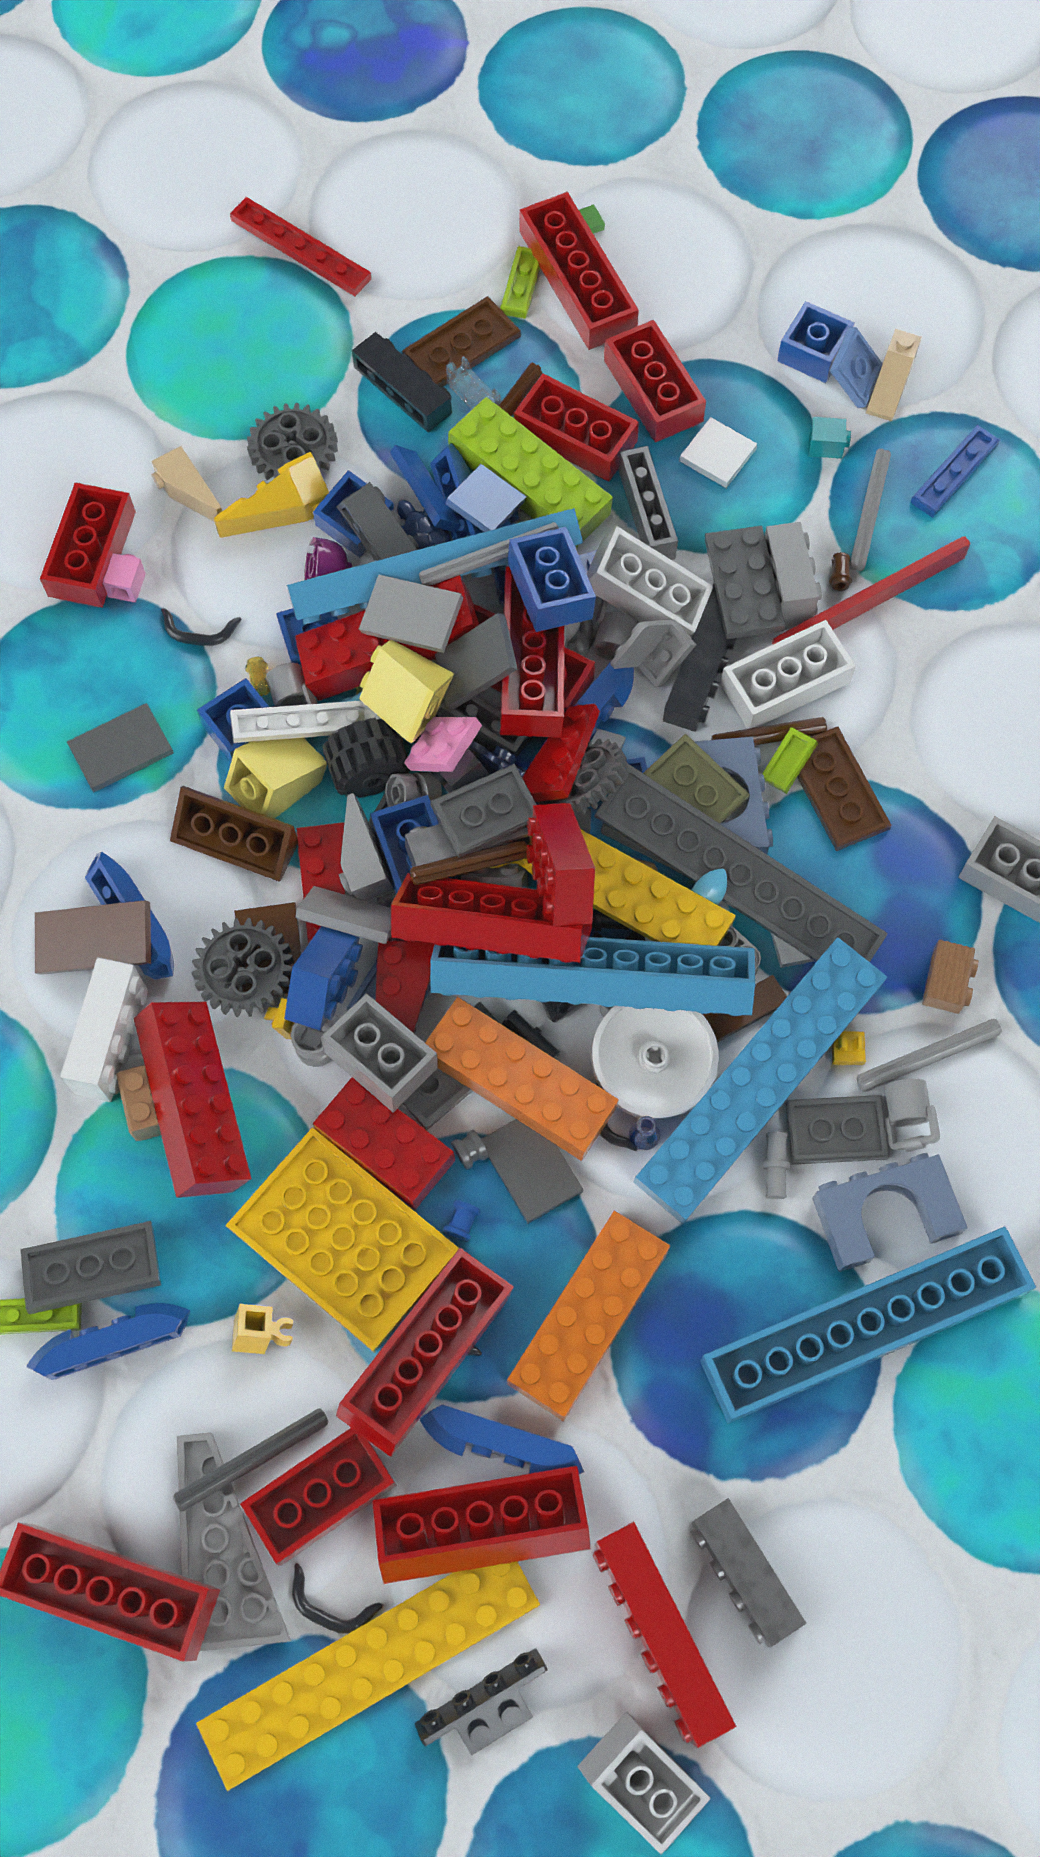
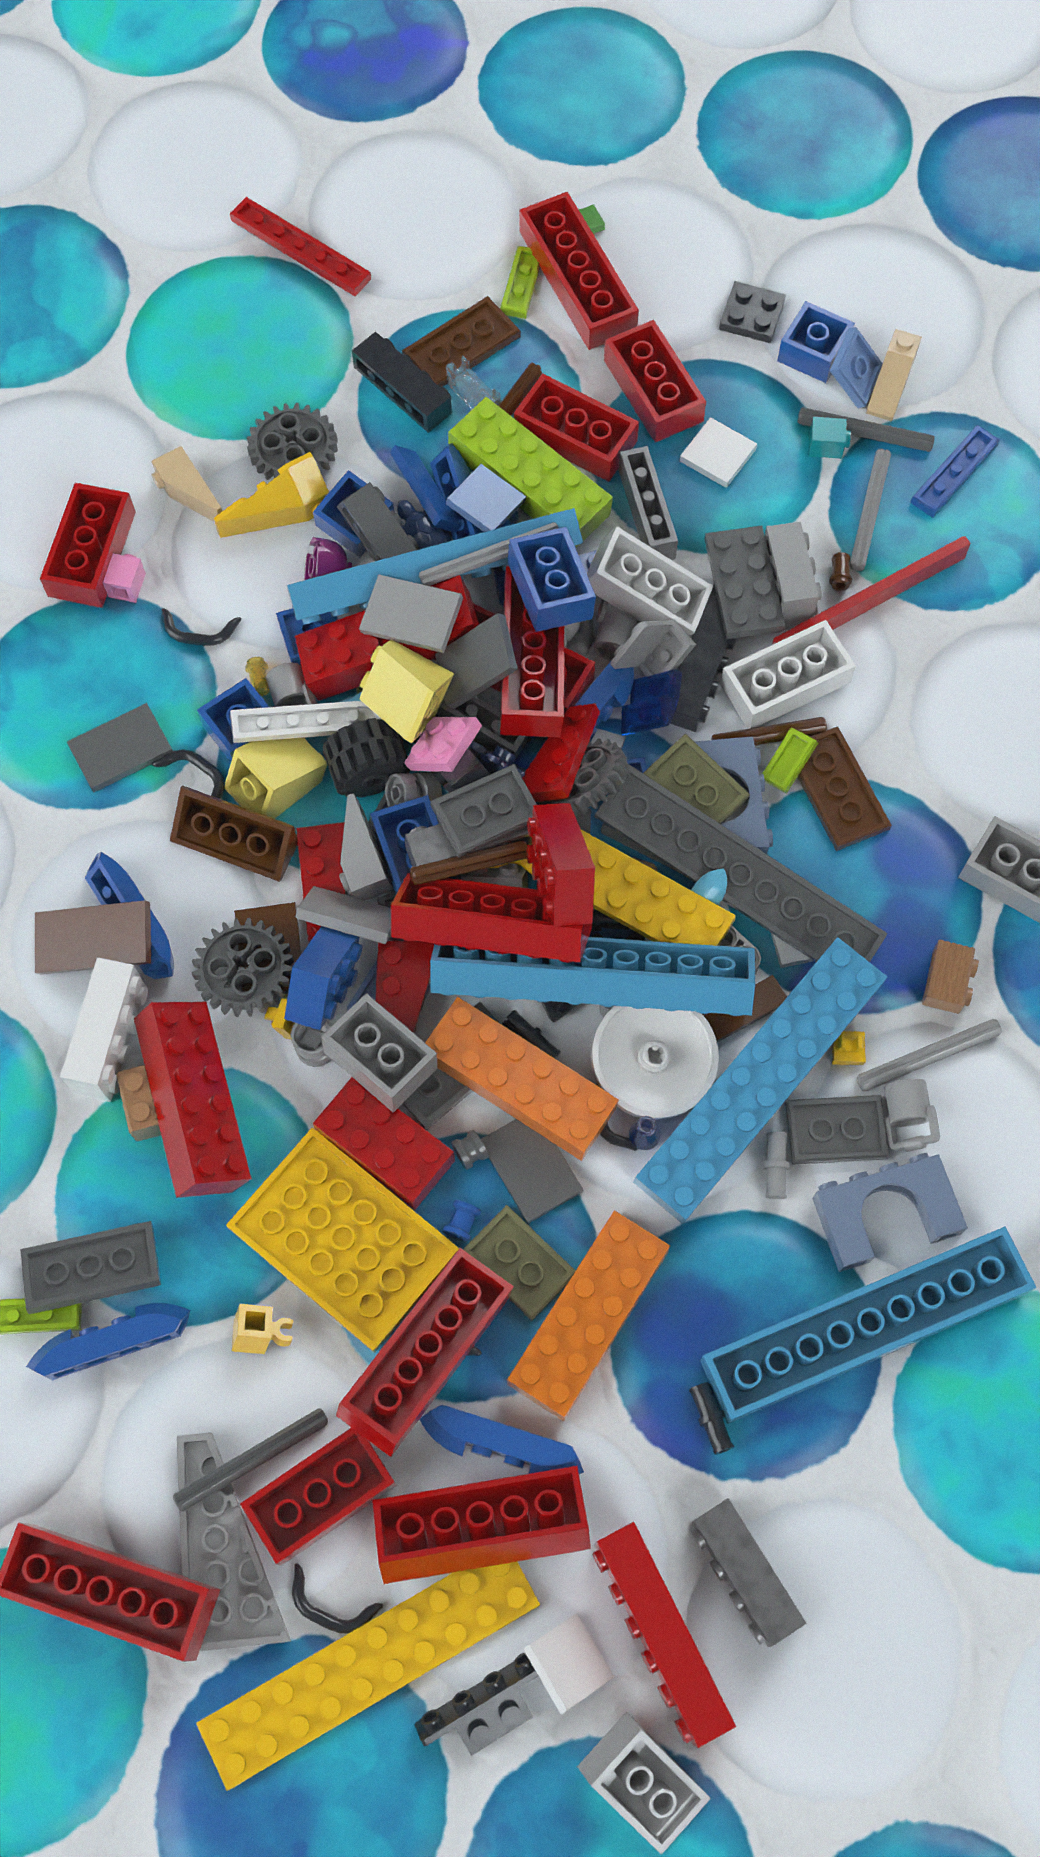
none -> black animal [152,749,224,799]
none -> olive tile [463,1205,576,1321]
none -> white tile [523,1613,614,1714]
none -> clear blue slope [621,669,682,736]
none -> black pin [689,1382,734,1455]
none -> plate [719,281,786,344]
none -> dark grey axle [798,407,935,452]

